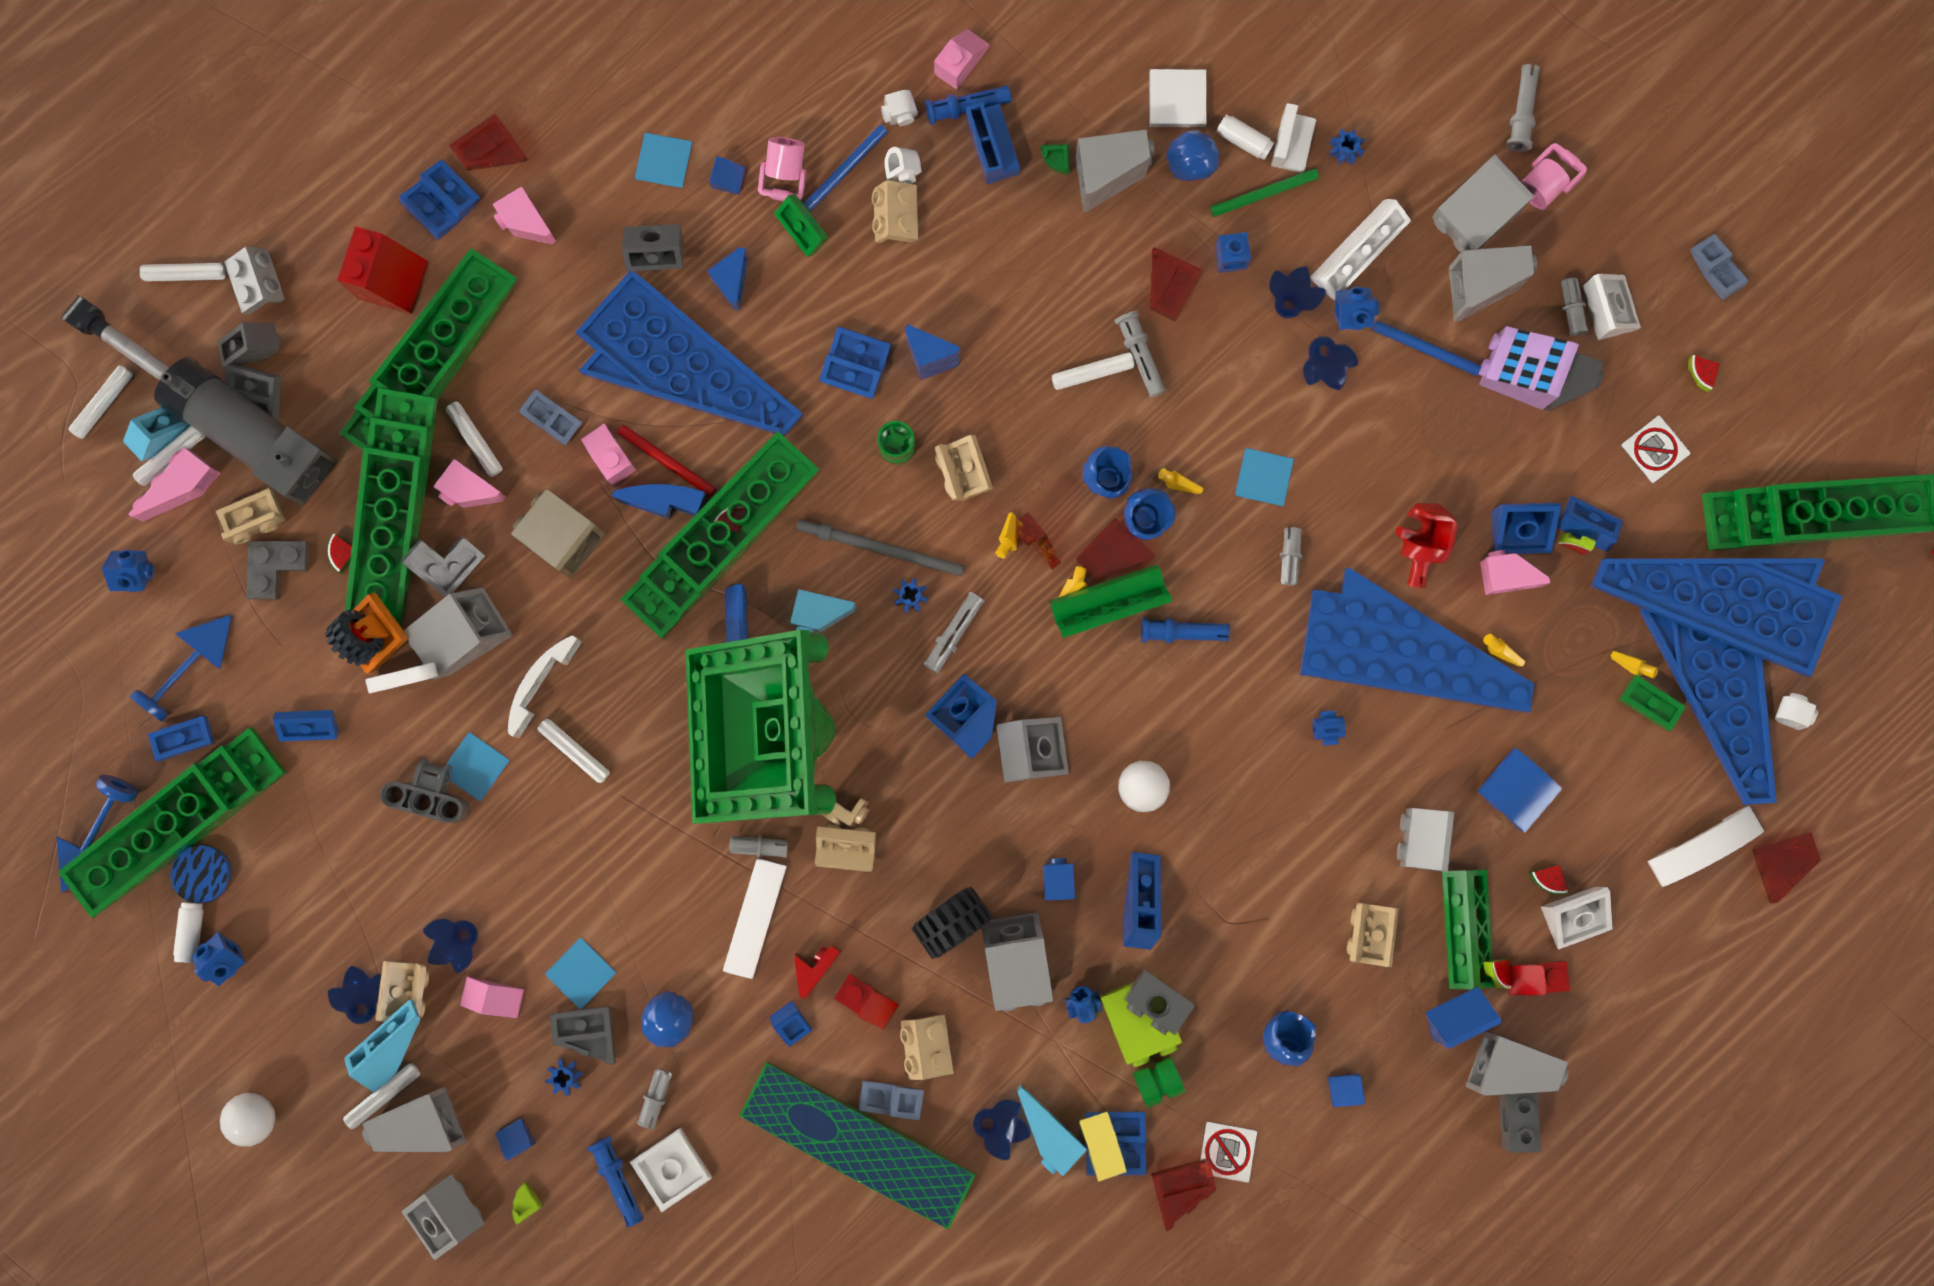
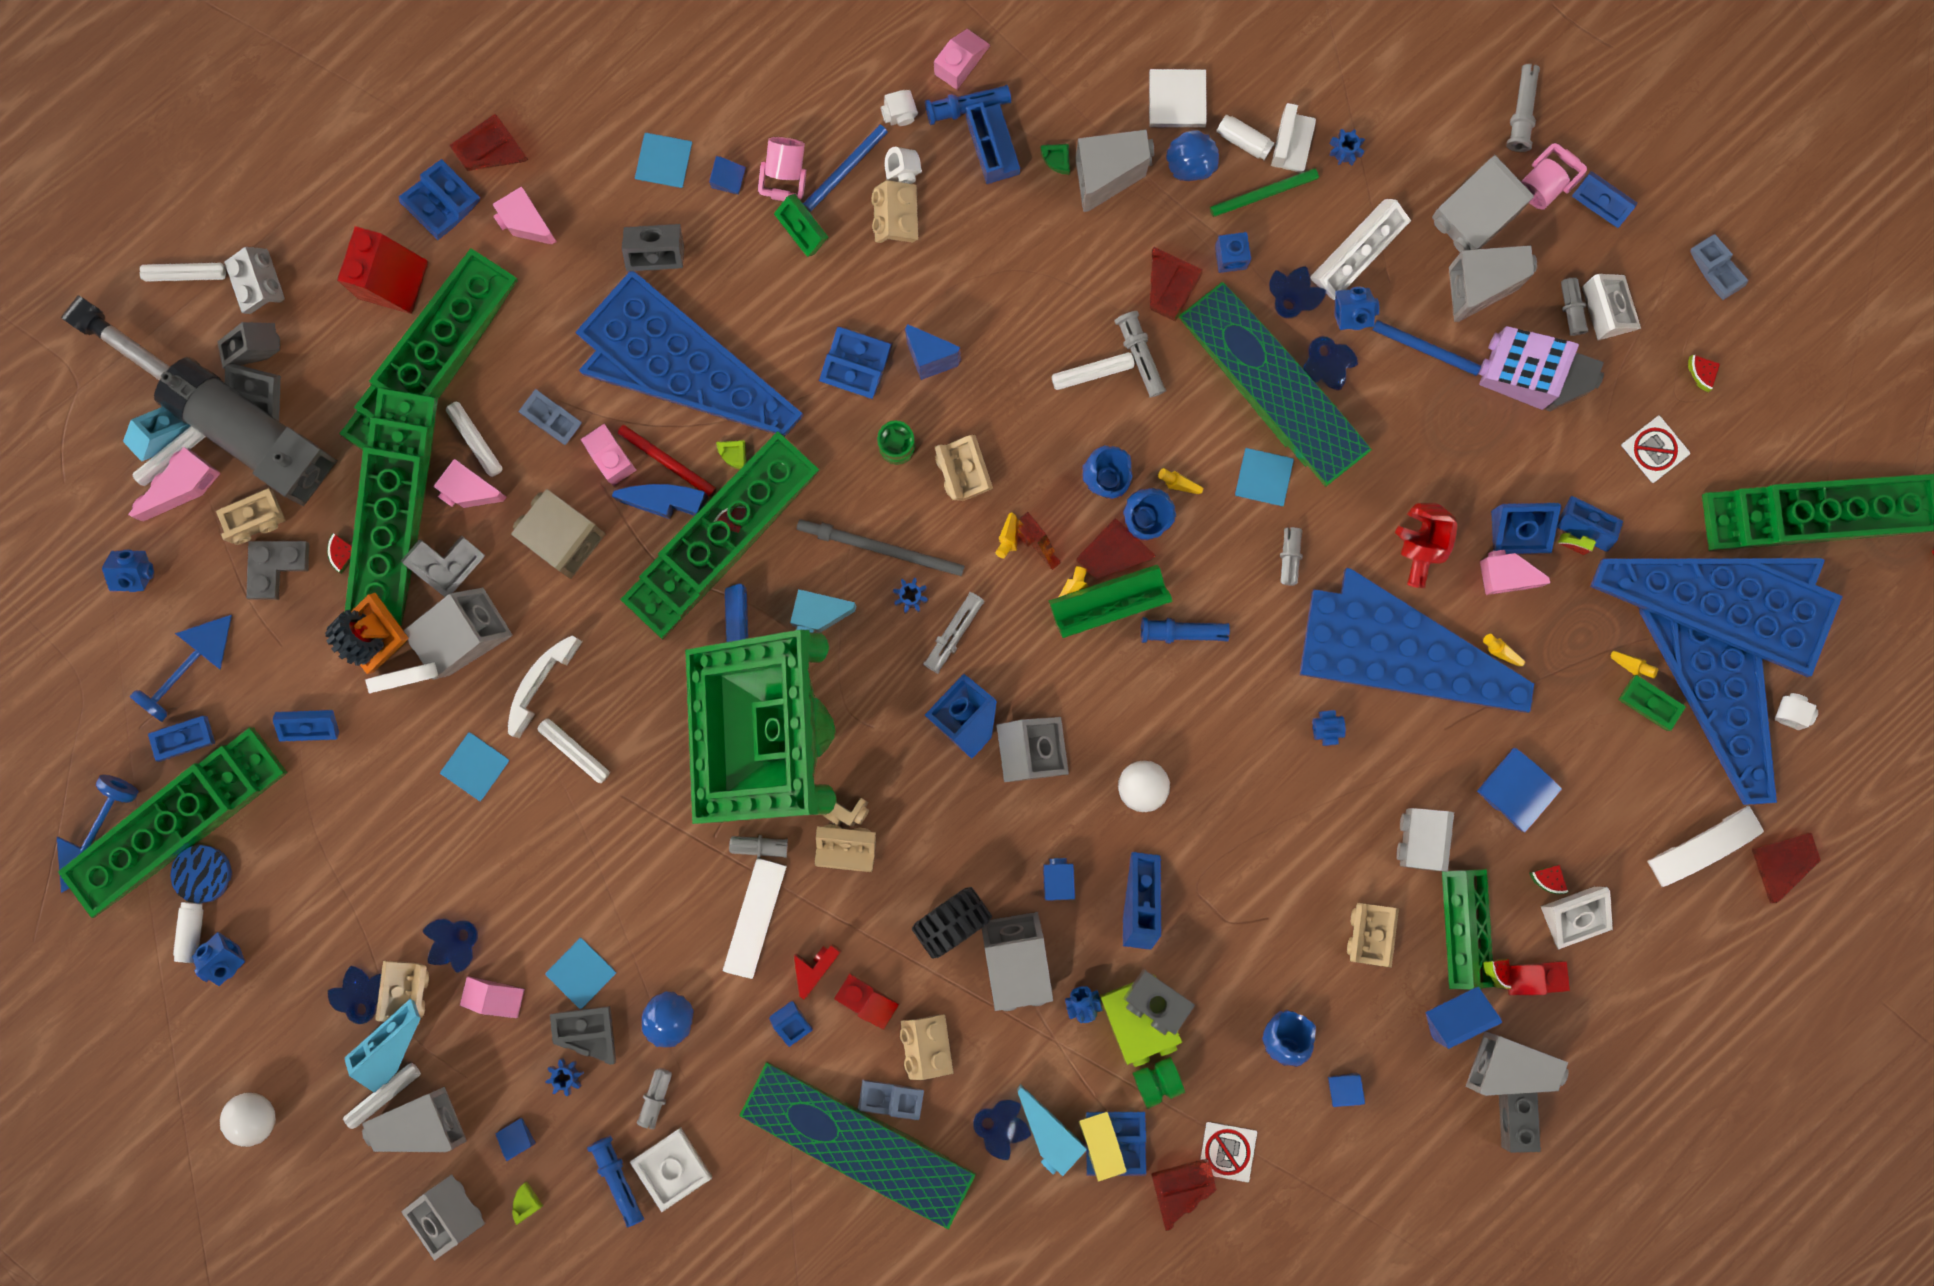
white axle [69,365,133,439] -> none
dark grey piece [380,758,470,823] -> none
blue slope [707,247,748,311] -> none
none -> lime tile [716,440,747,470]
none -> dark blue slope [1178,282,1372,487]
none -> blue plate [1572,171,1637,228]

